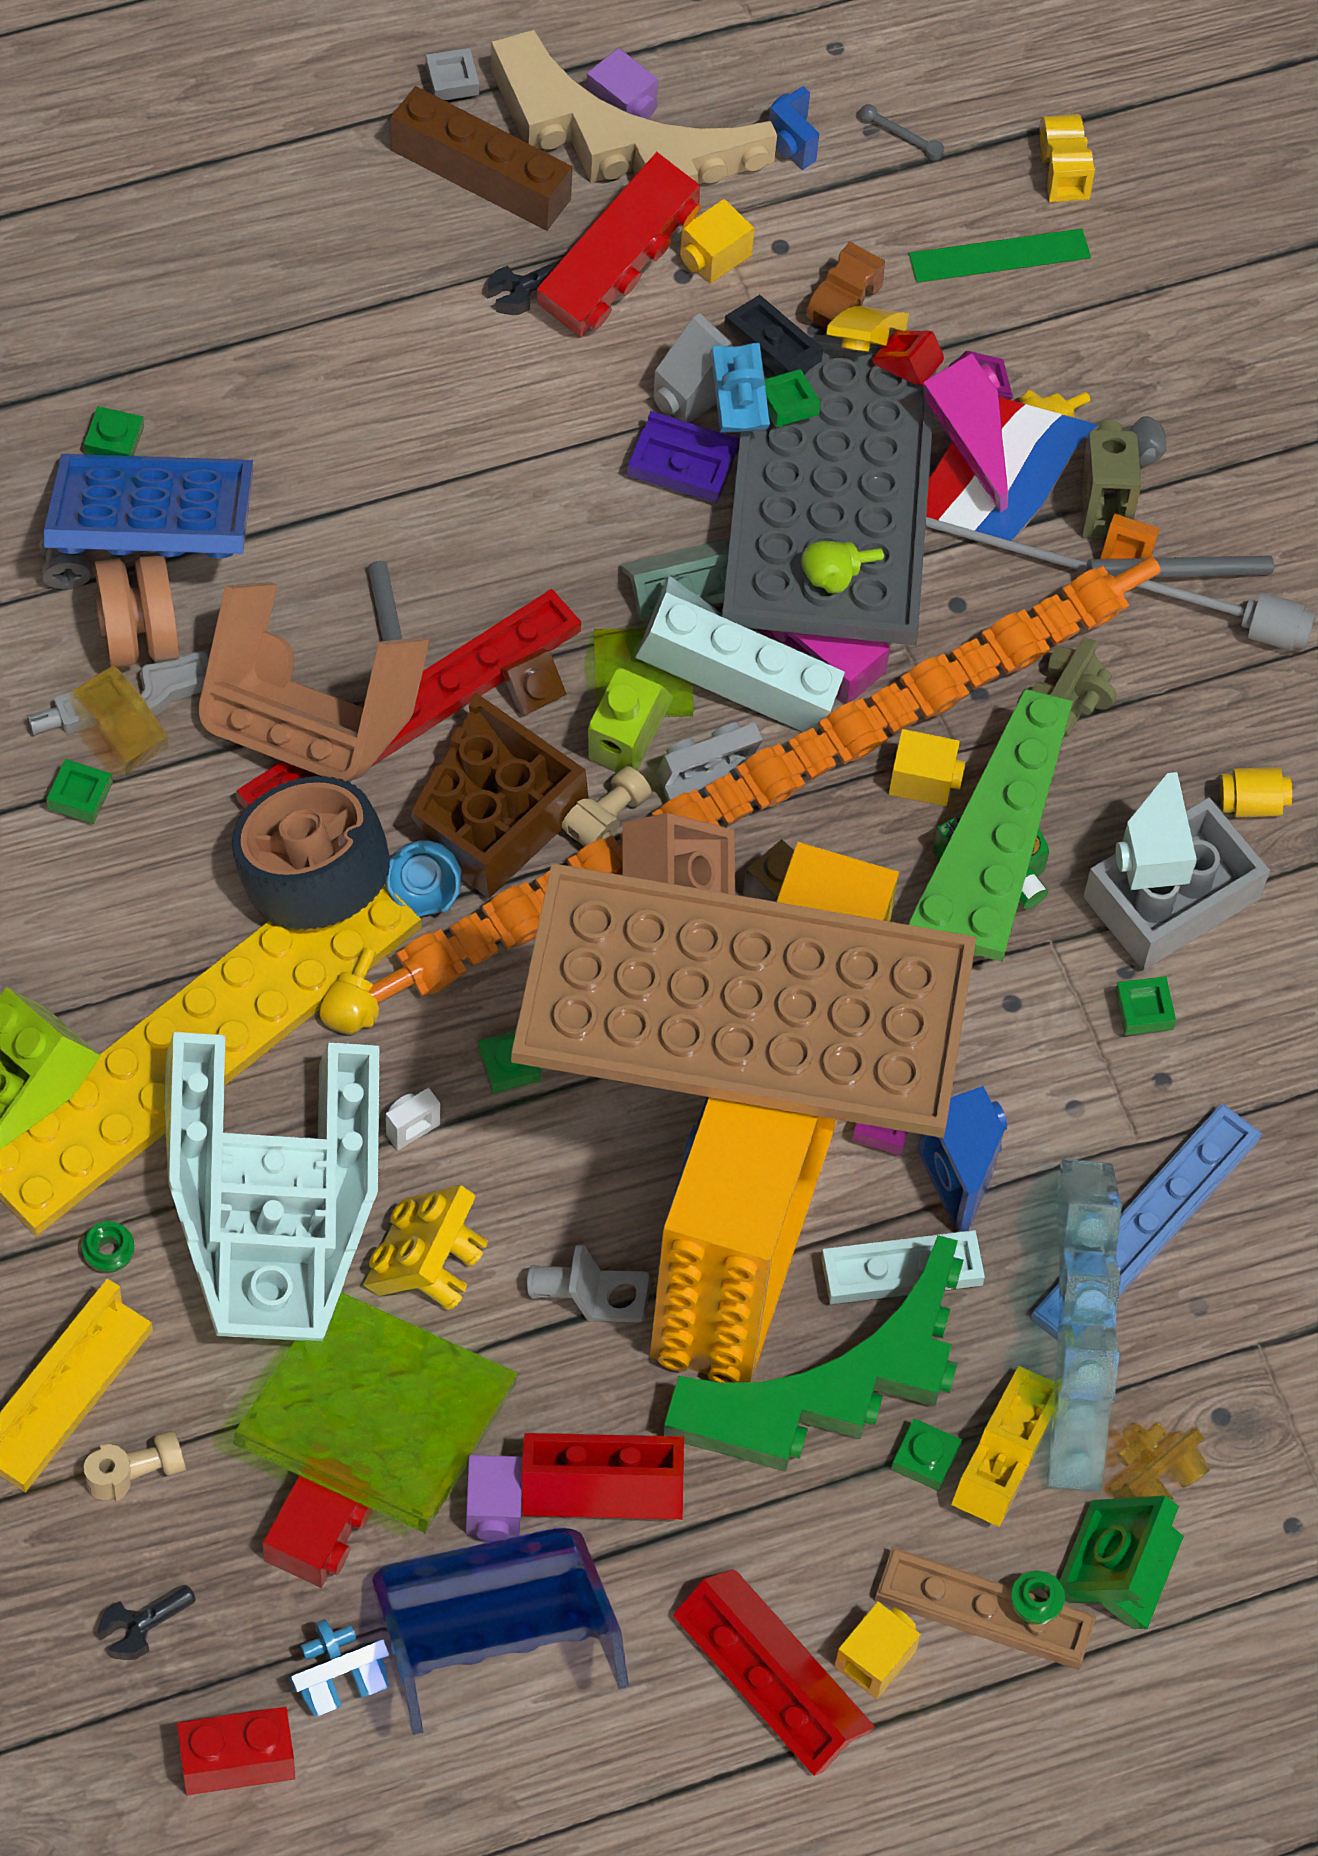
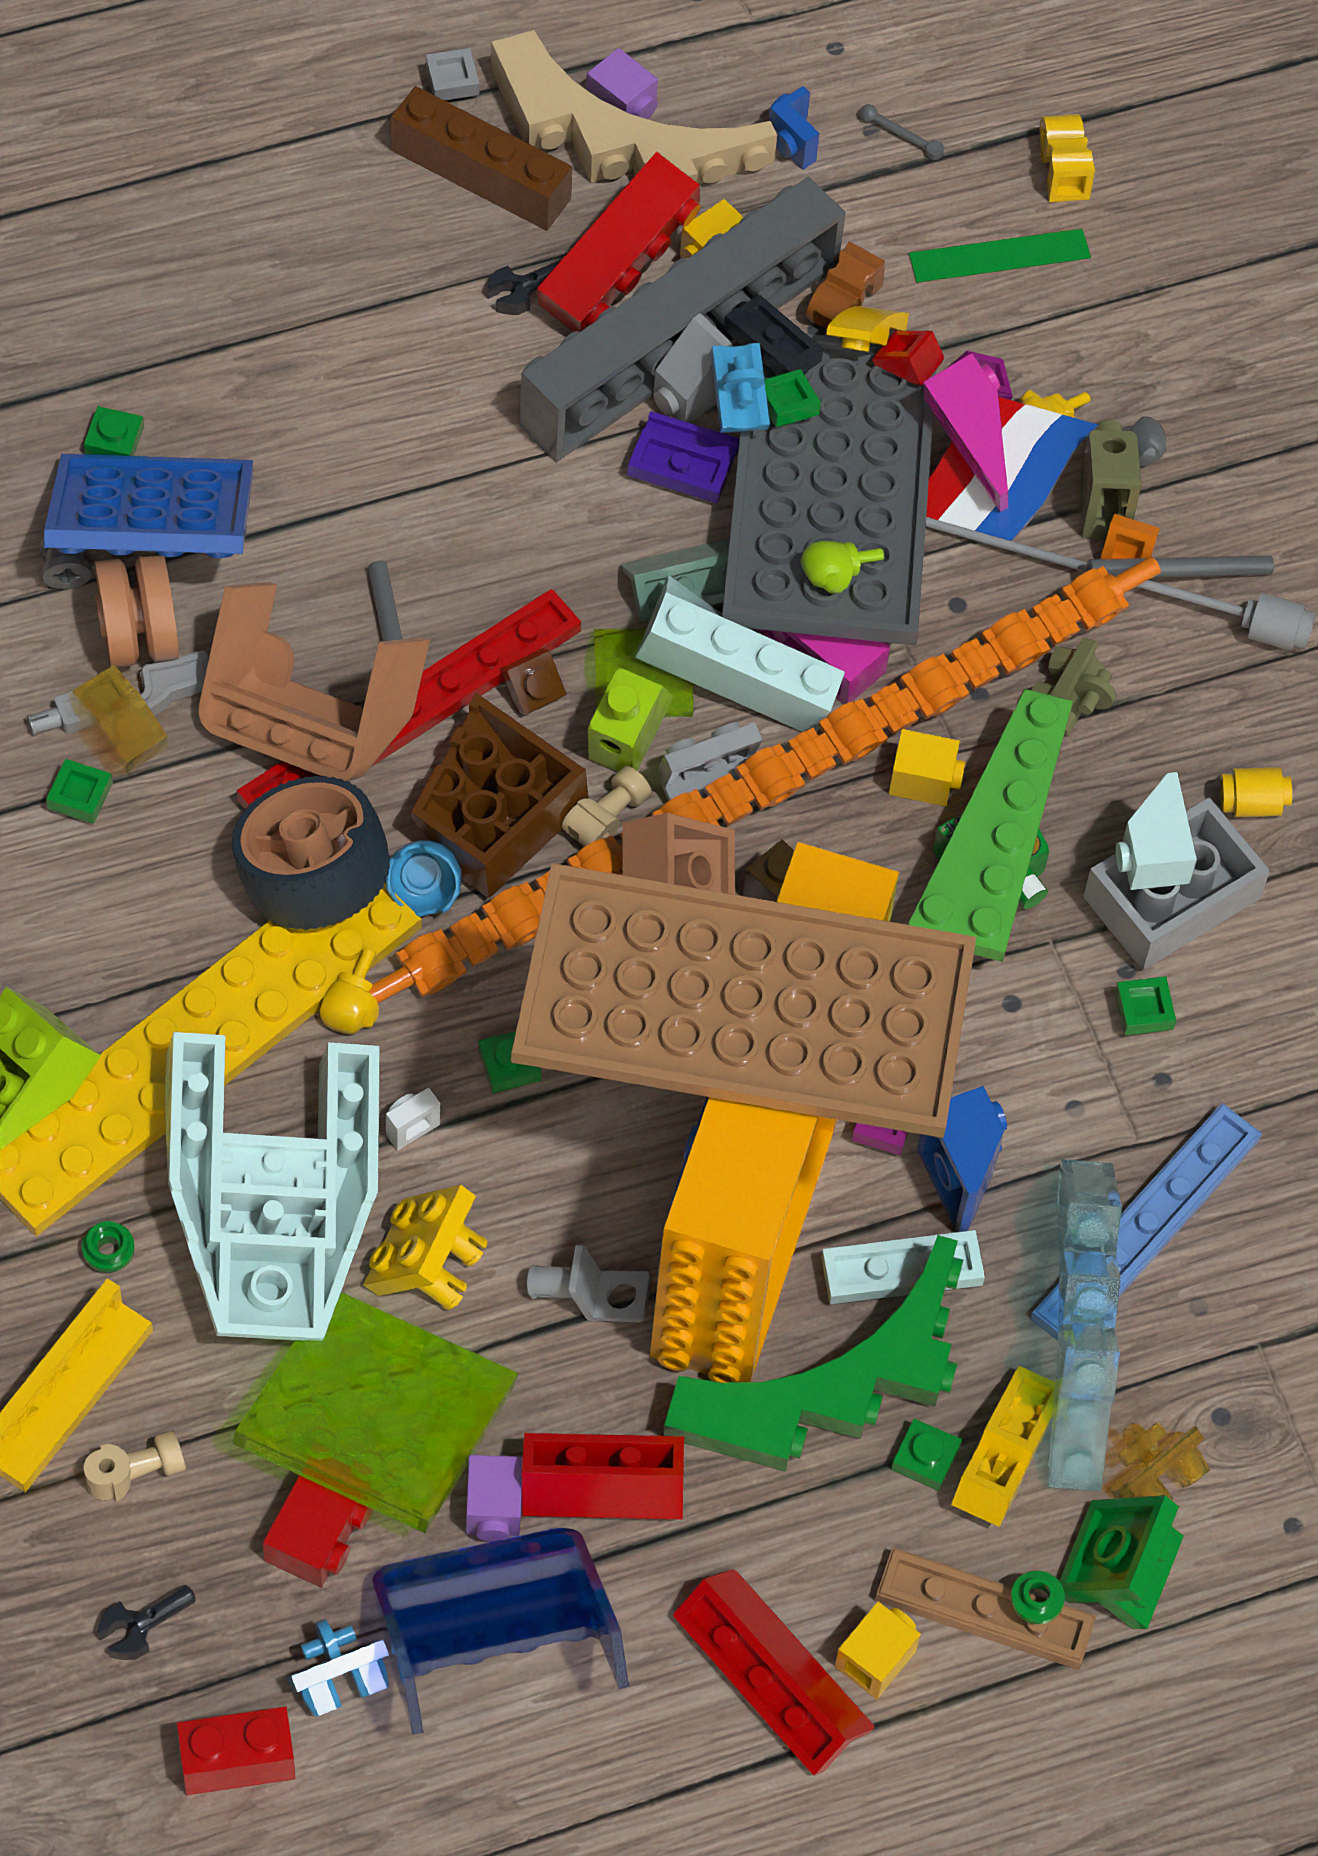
none -> dark grey brick [520,176,846,463]

